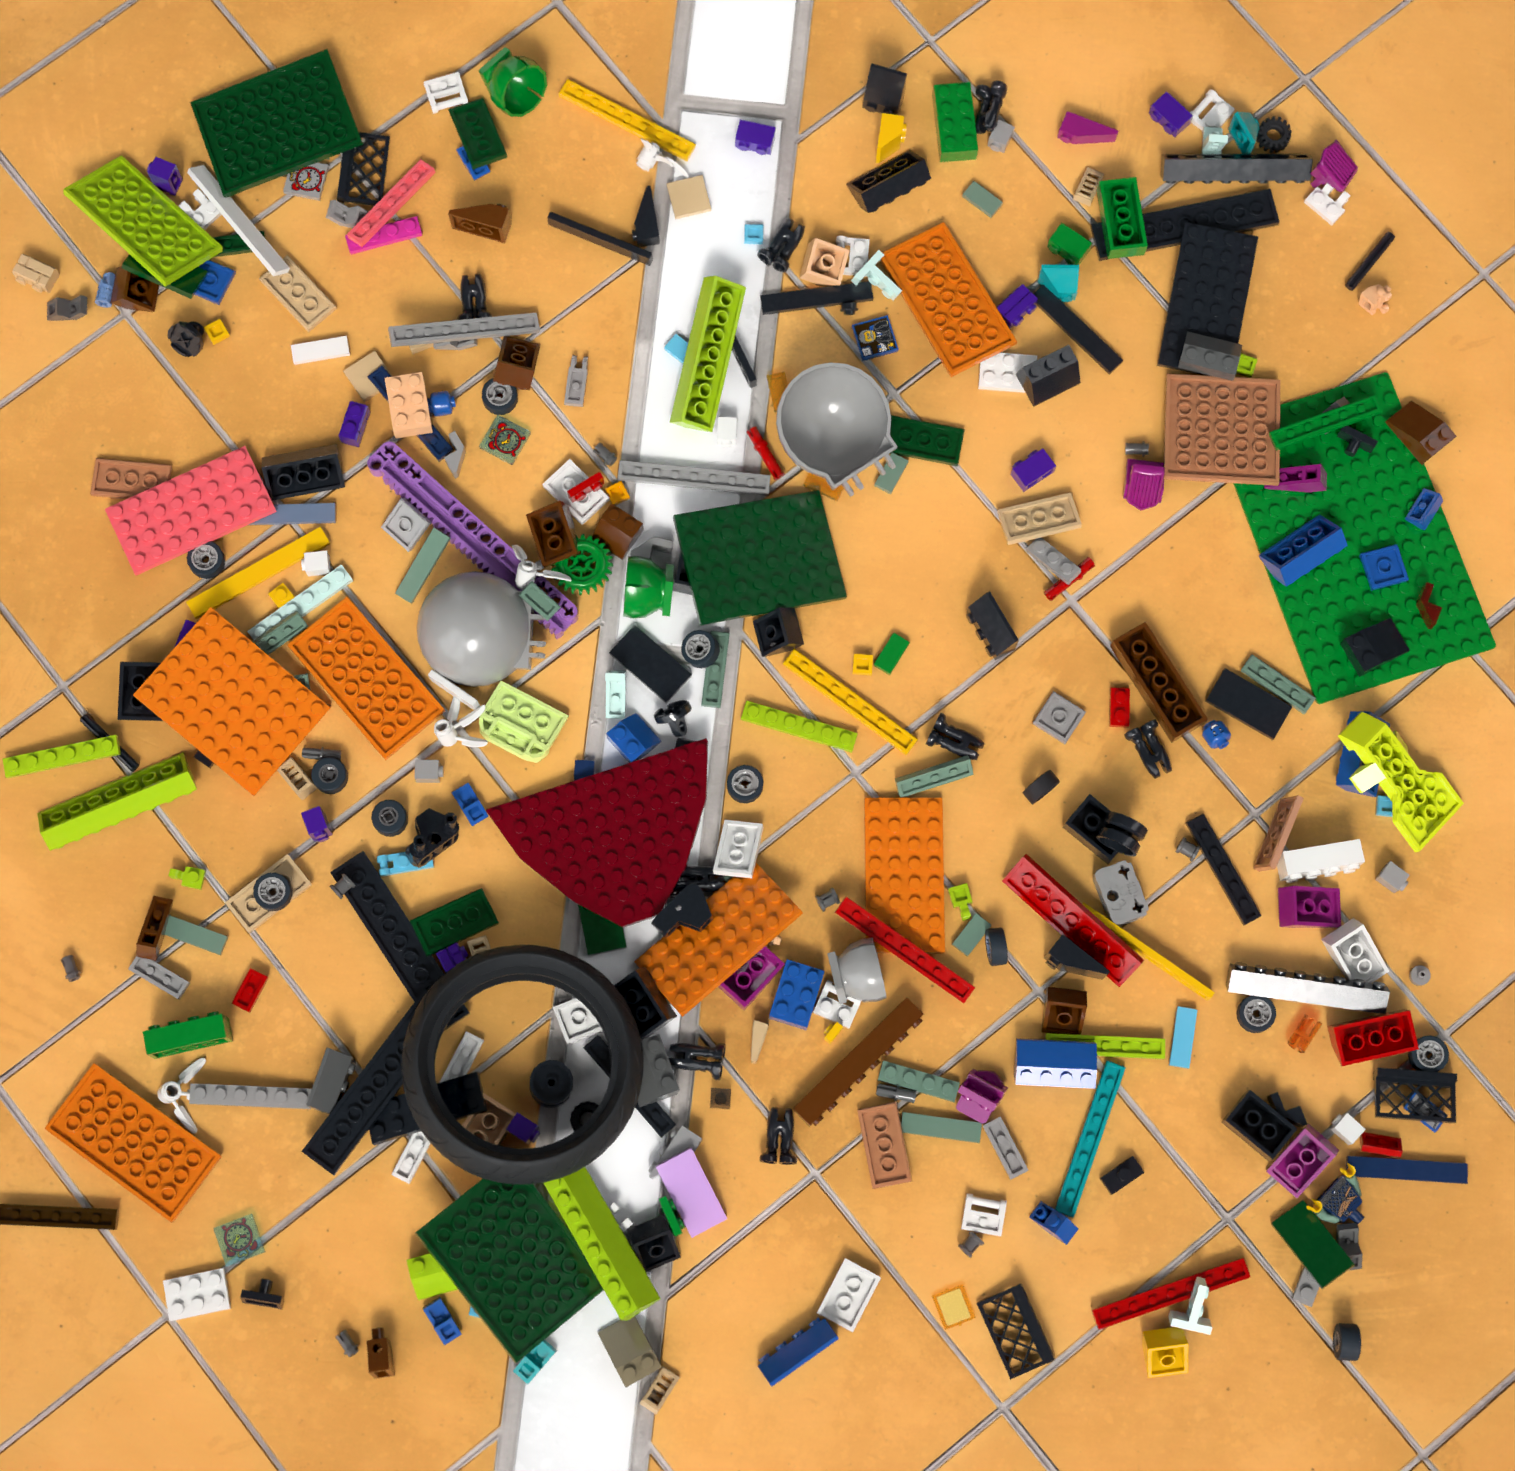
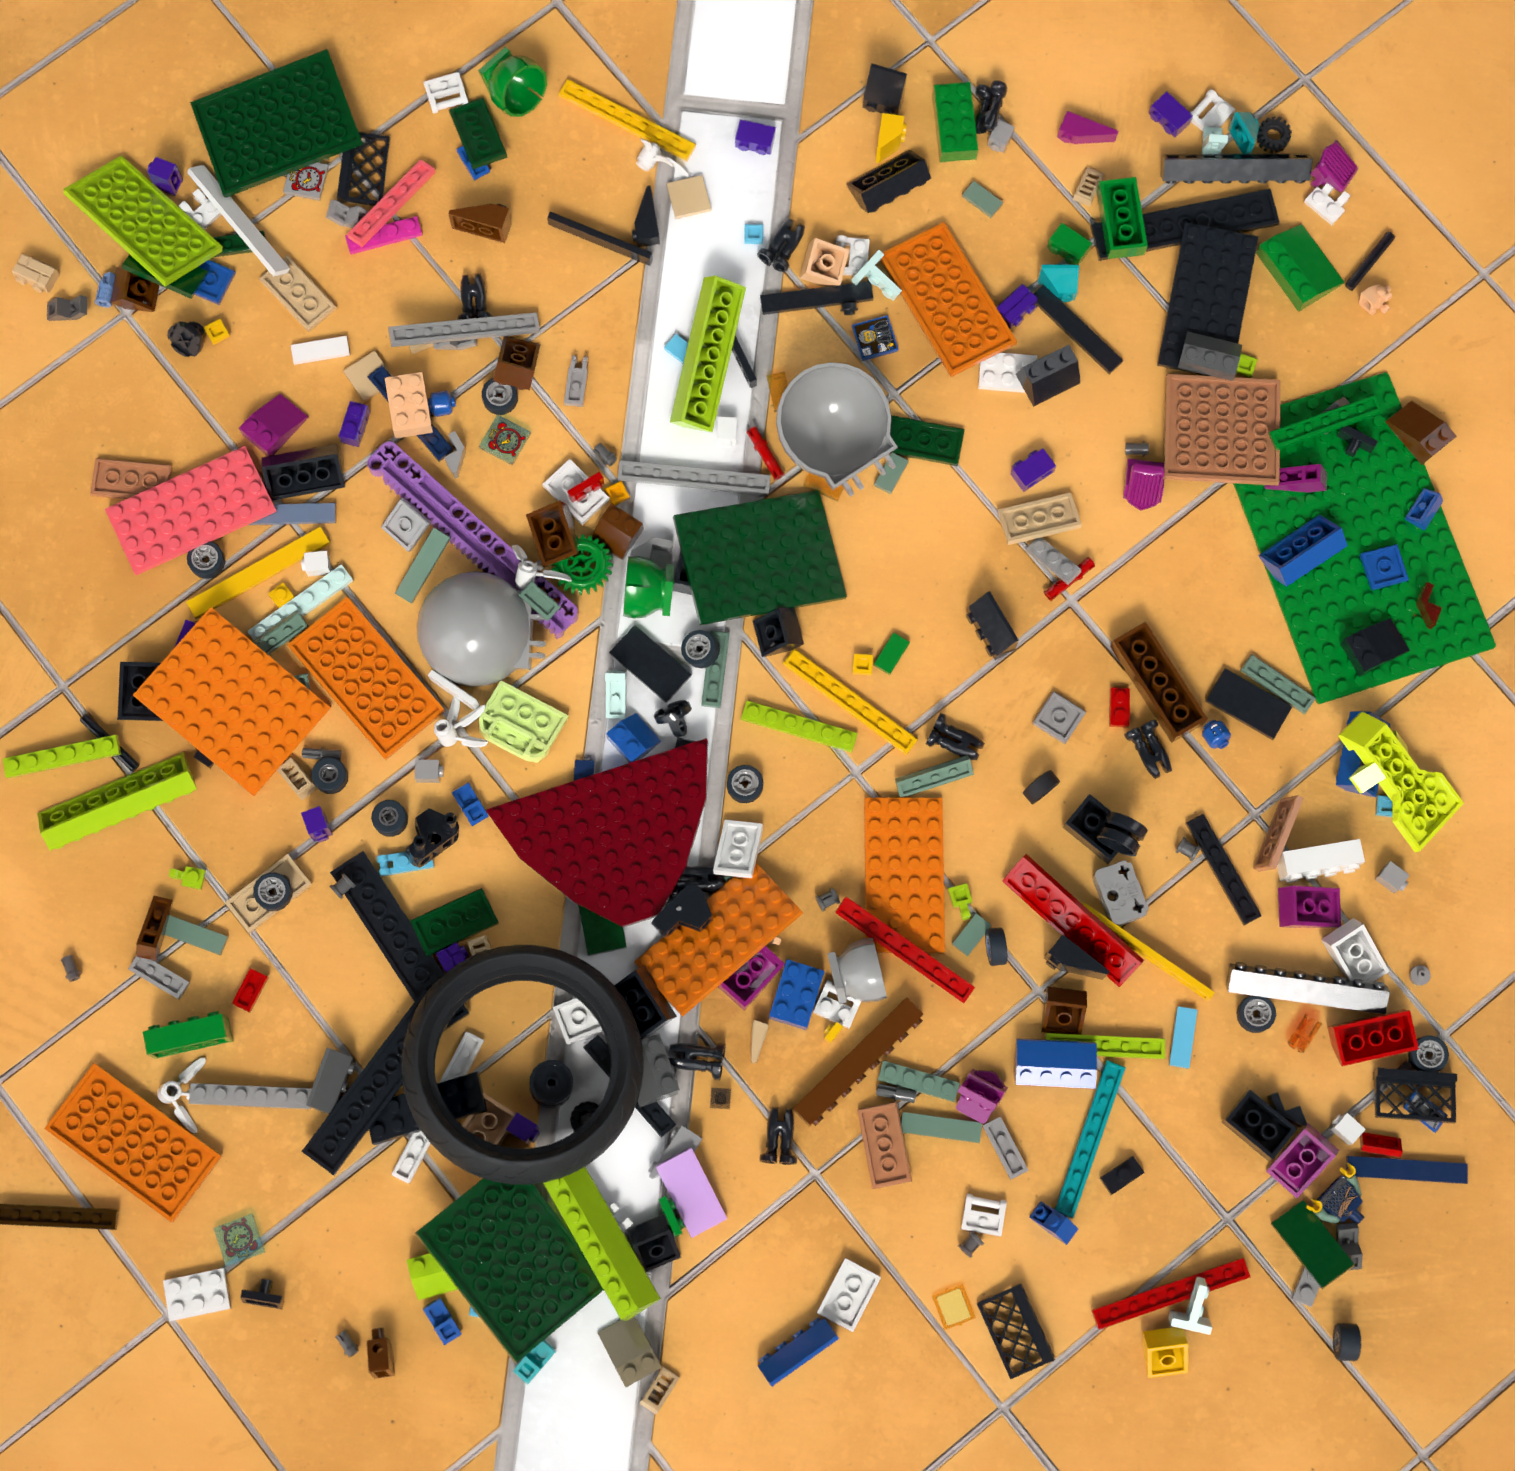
none -> magenta slope [239,394,309,456]
none -> green slope [1256,224,1345,312]

